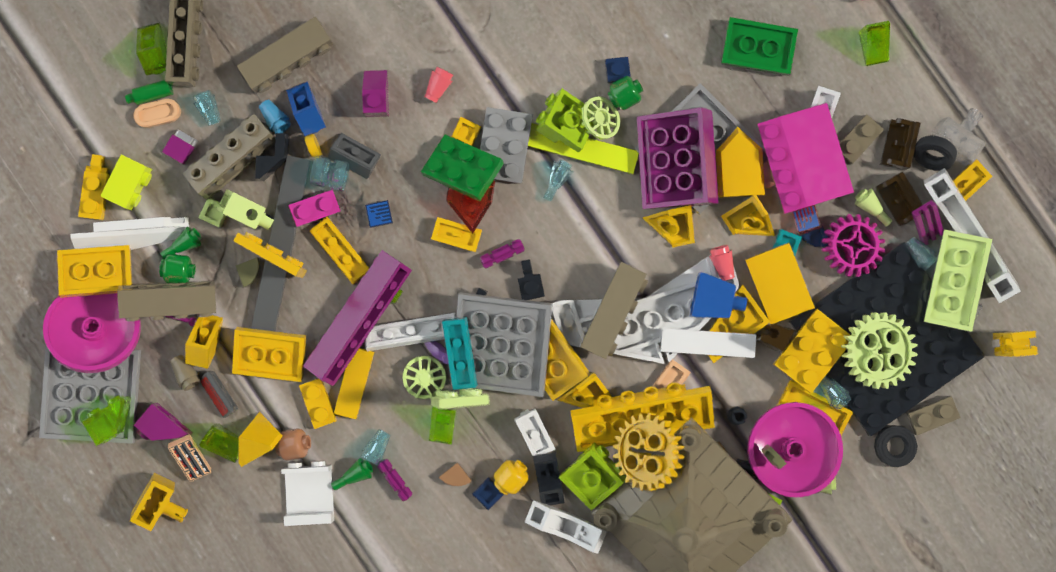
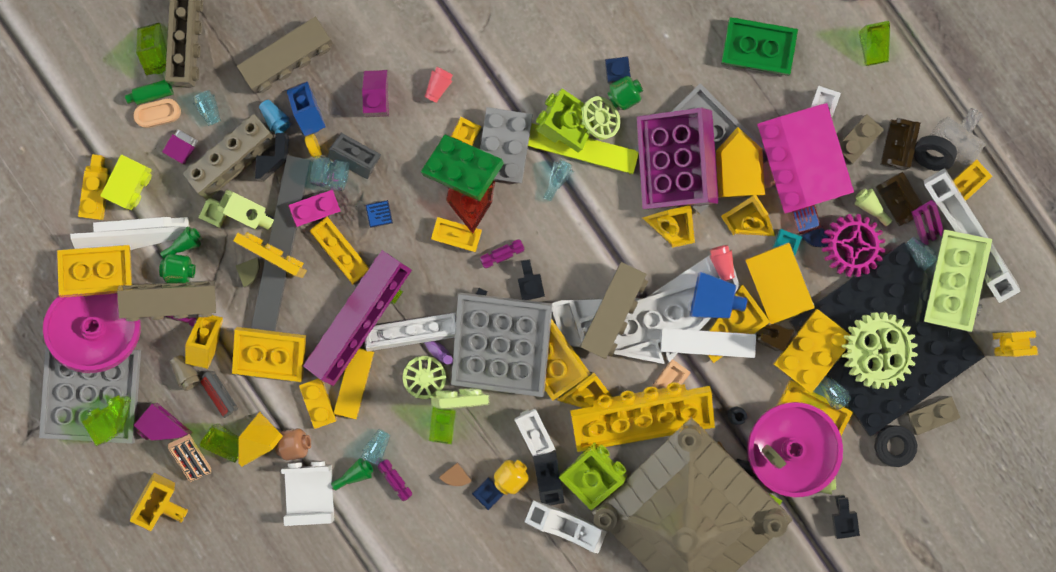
teal plate [442,317,478,390] -> none
yellow gear [613,413,684,491] -> none
none -> black plate [832,495,860,539]

